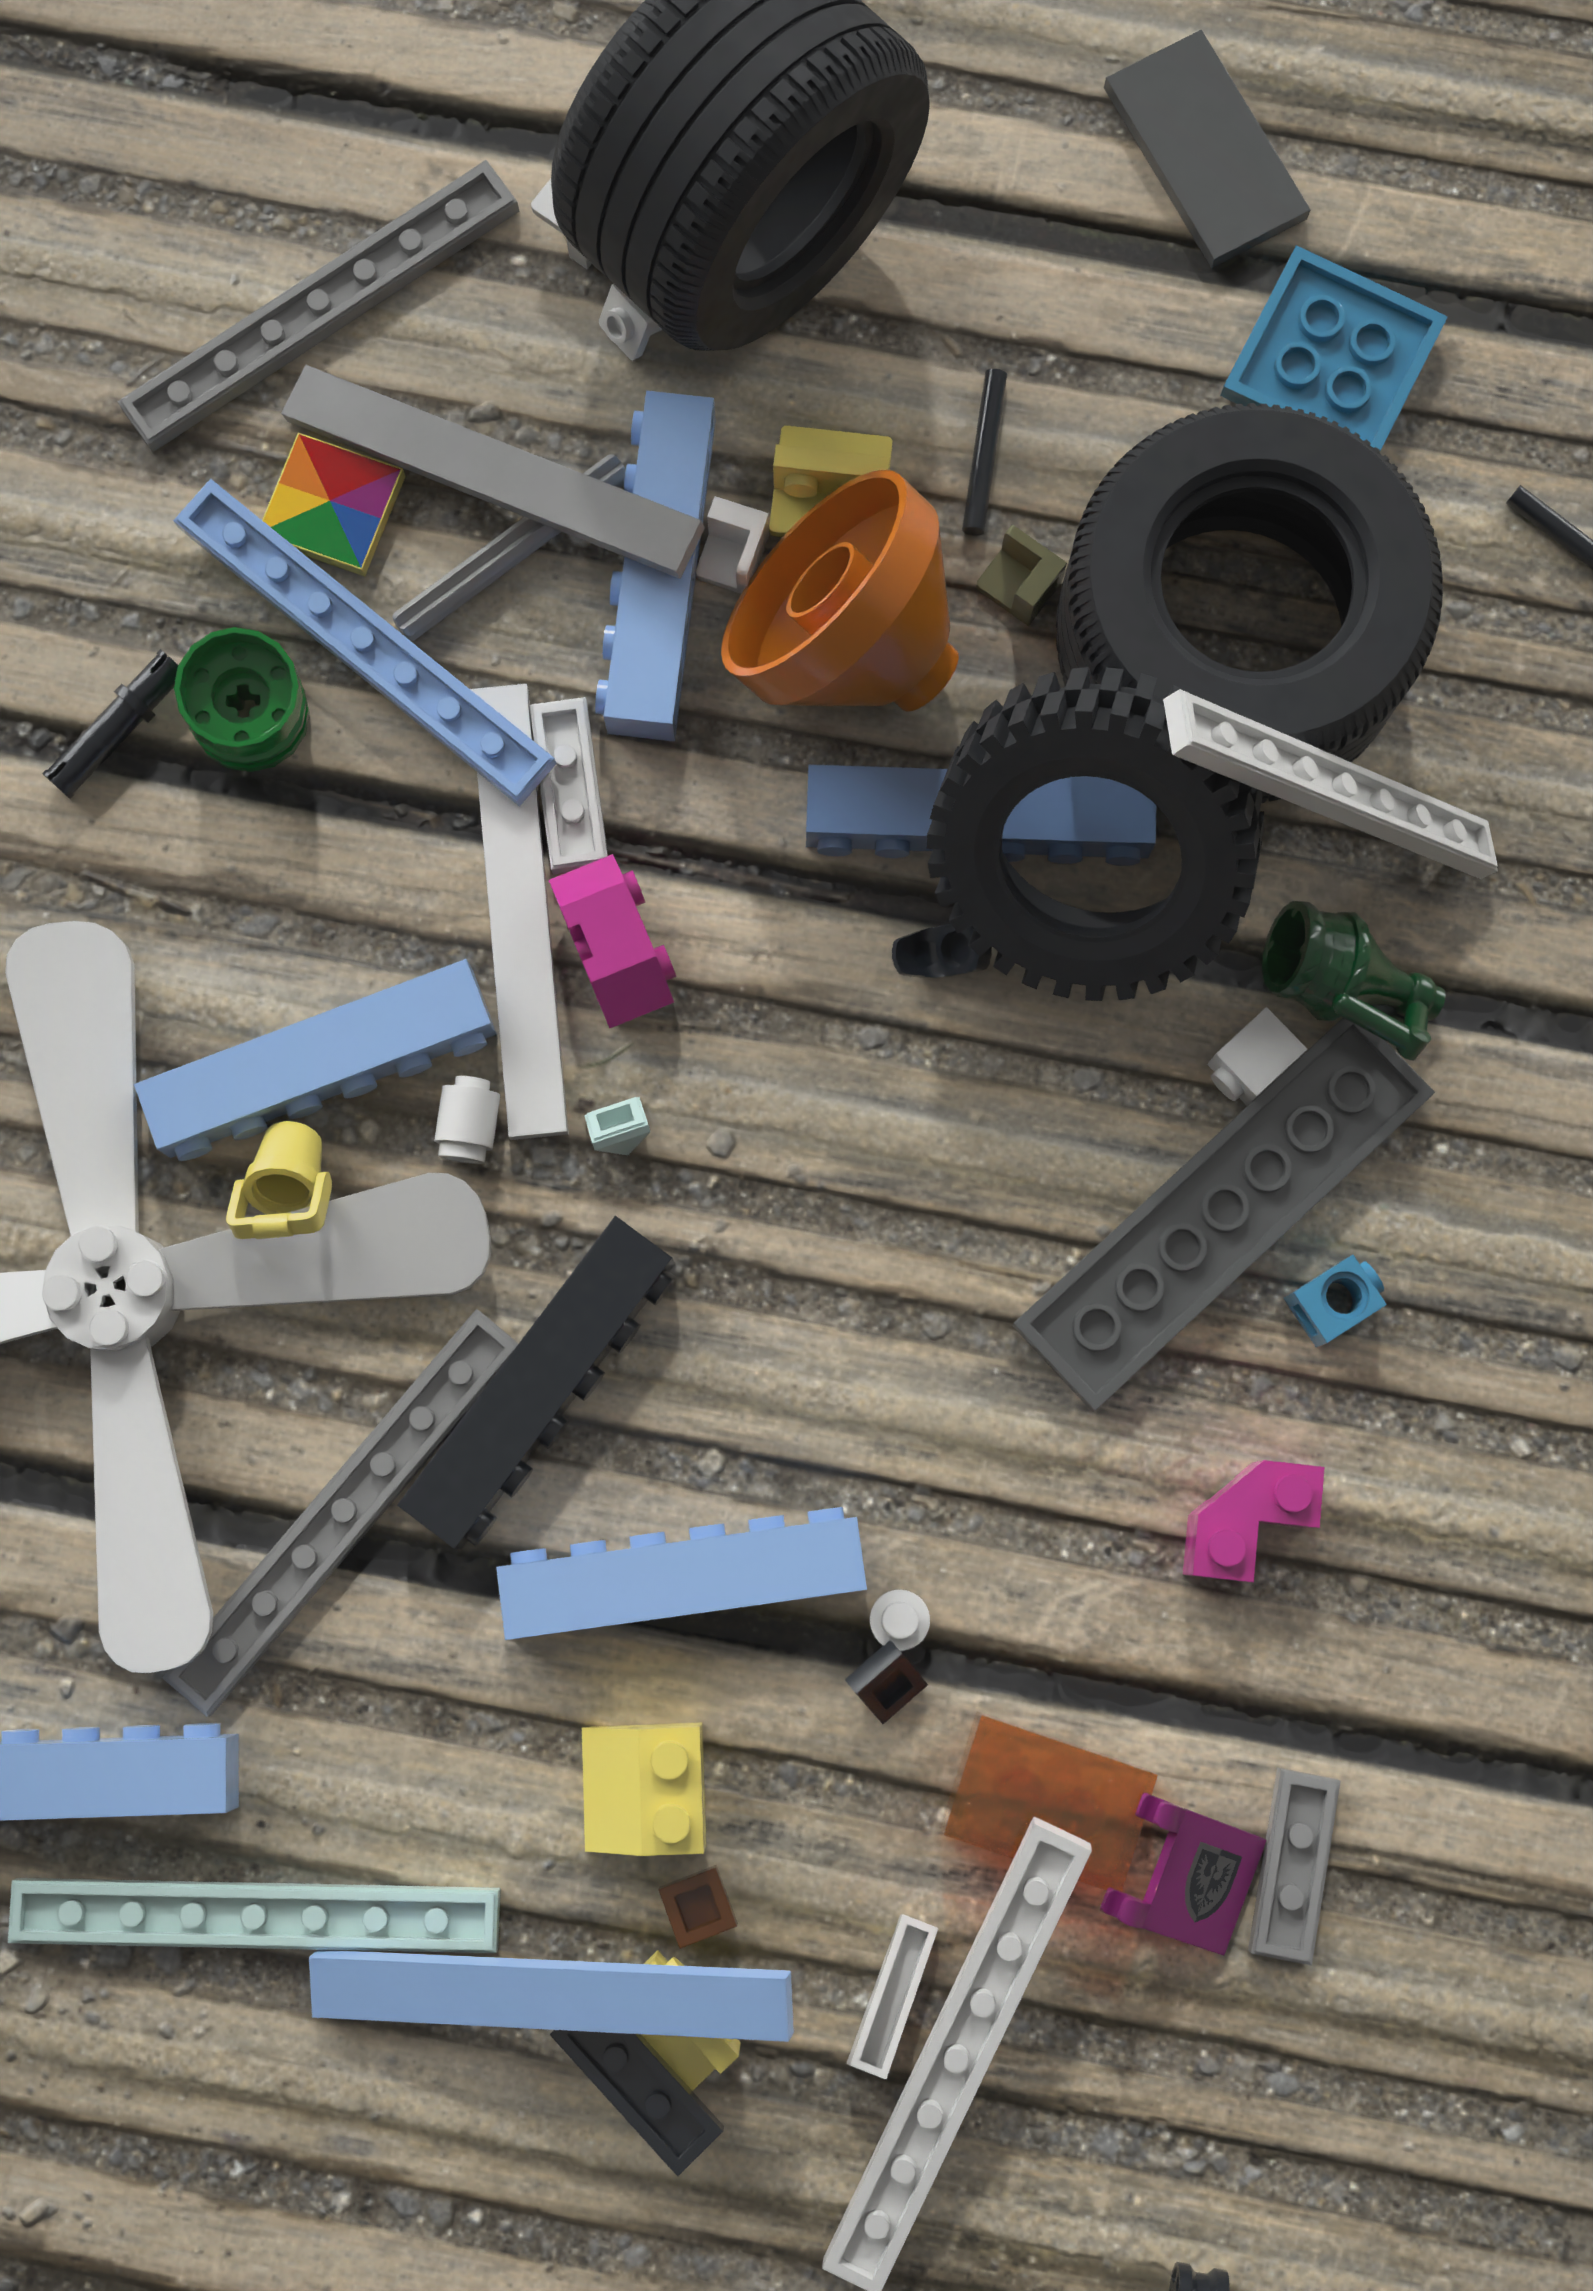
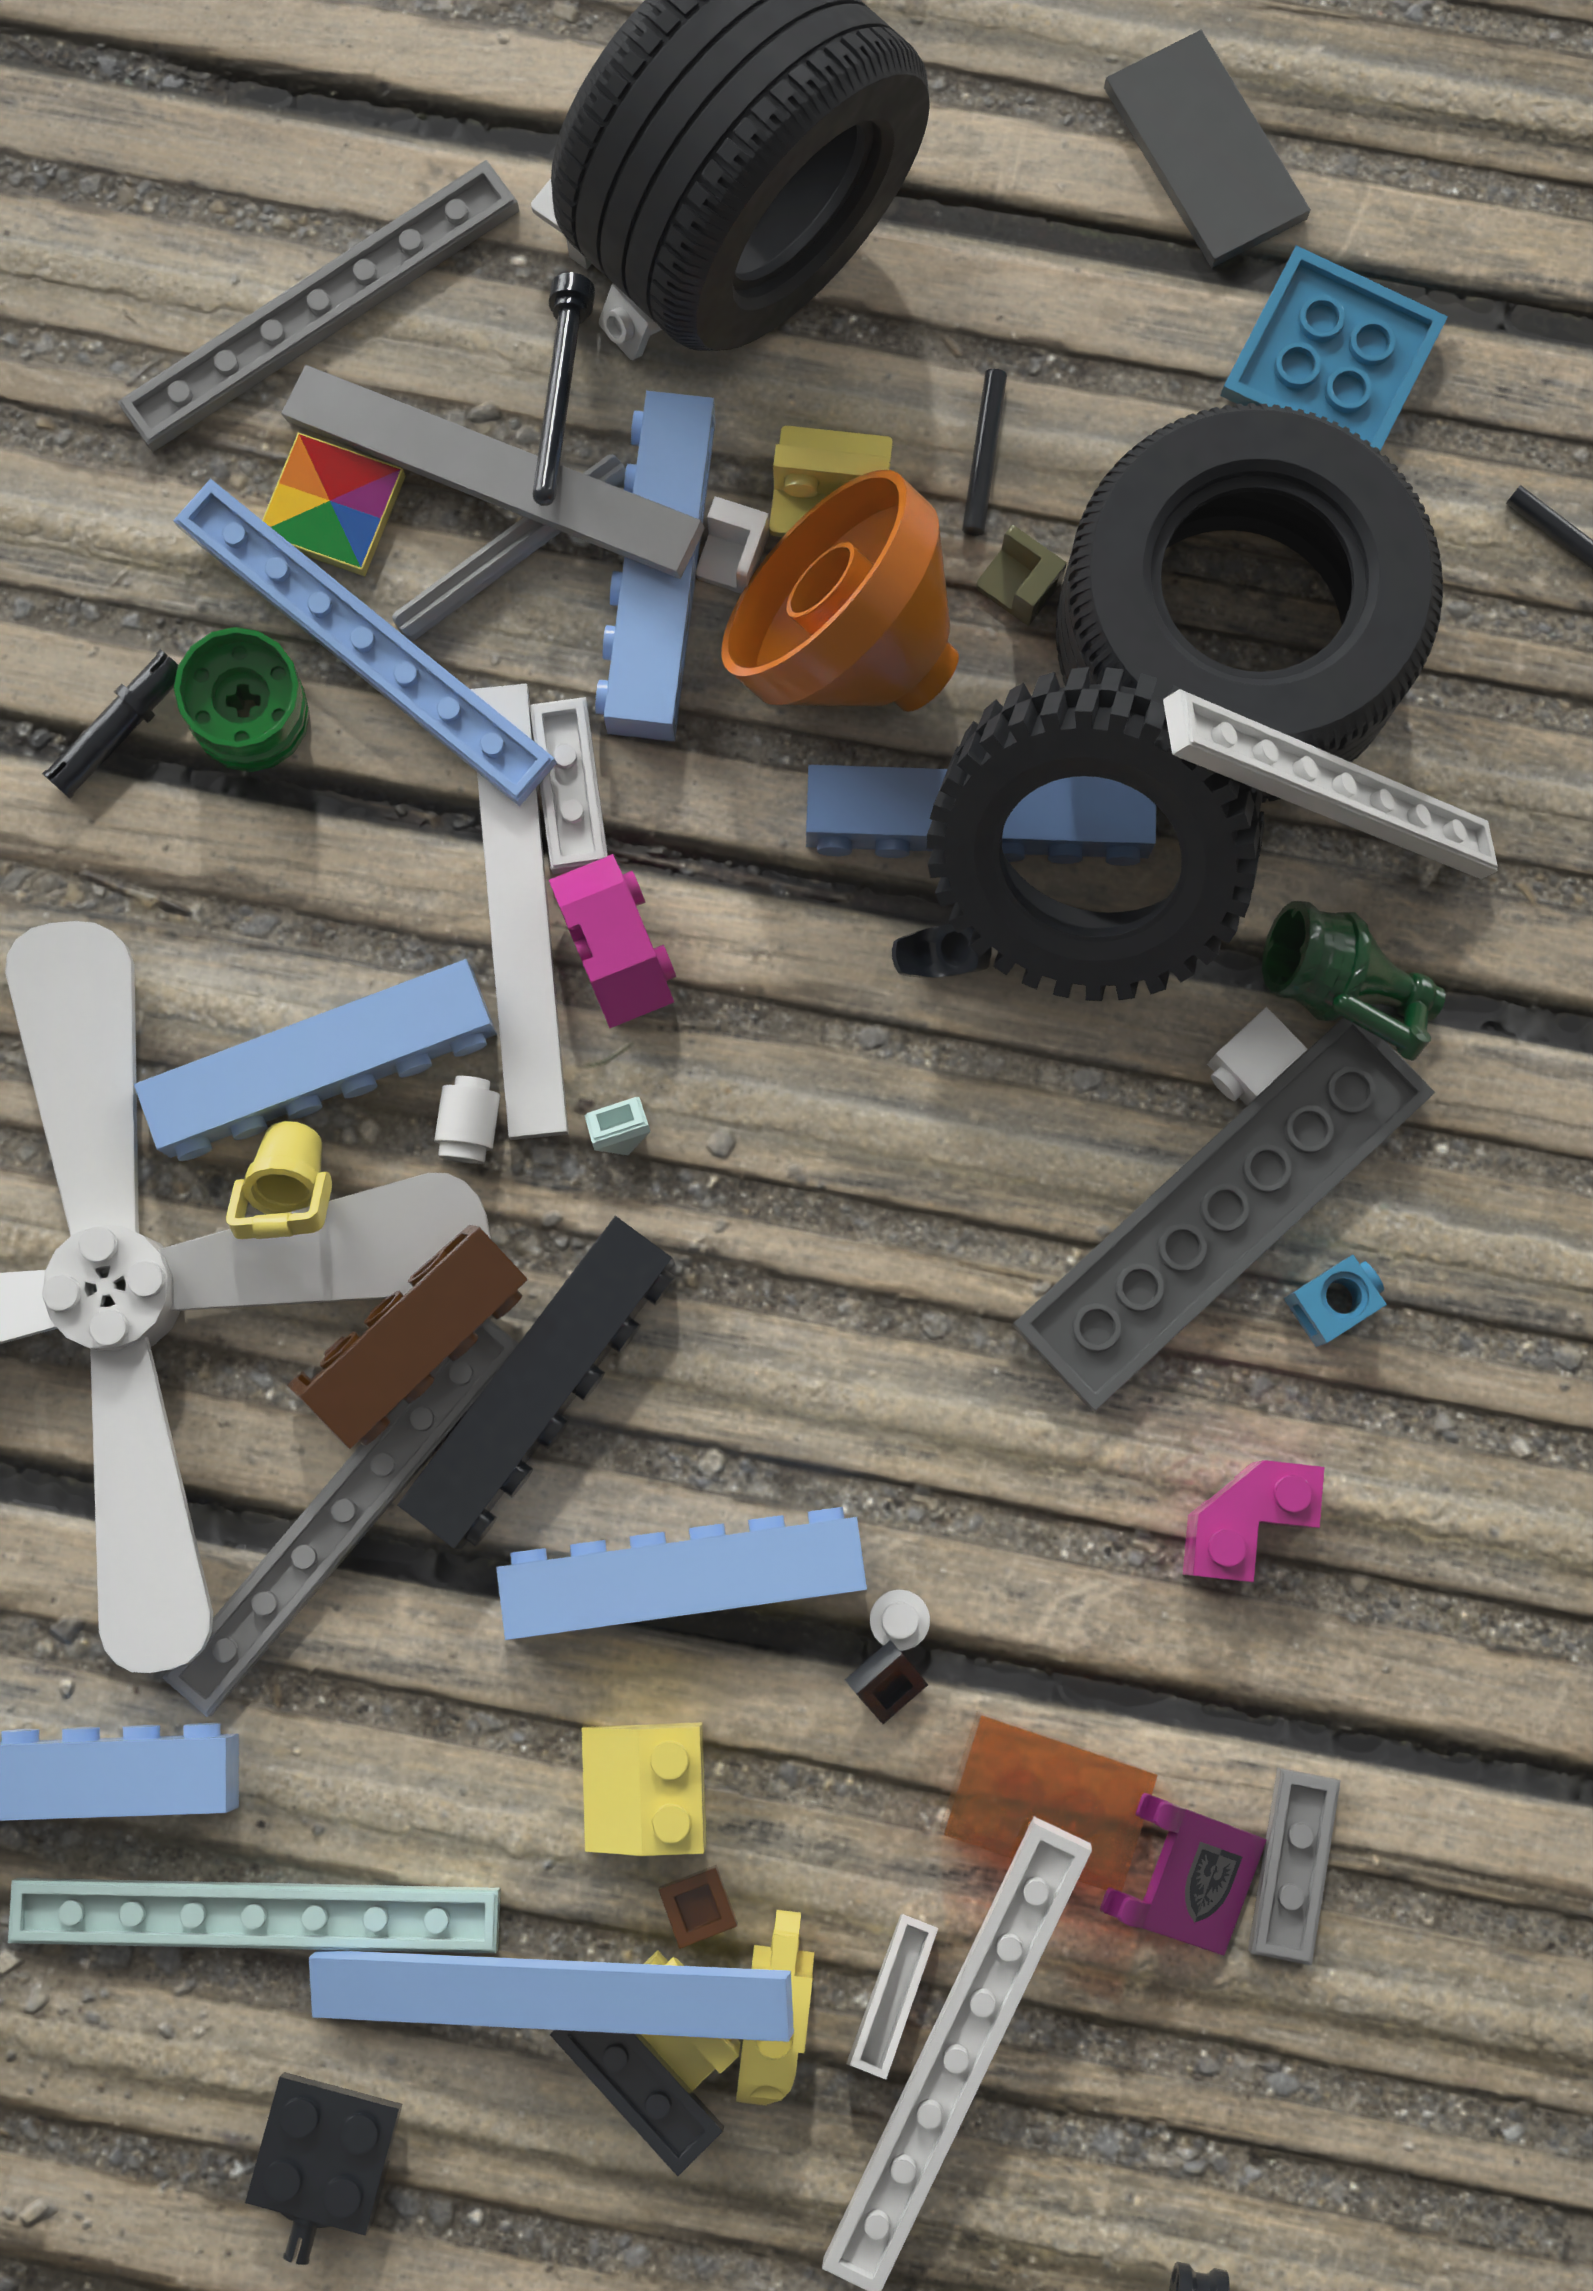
none -> black plate [245,2072,403,2265]
none -> reddish brown wedge [287,1225,528,1449]
none -> black piece [532,272,595,506]
none -> light yellow piece [736,1910,814,2106]

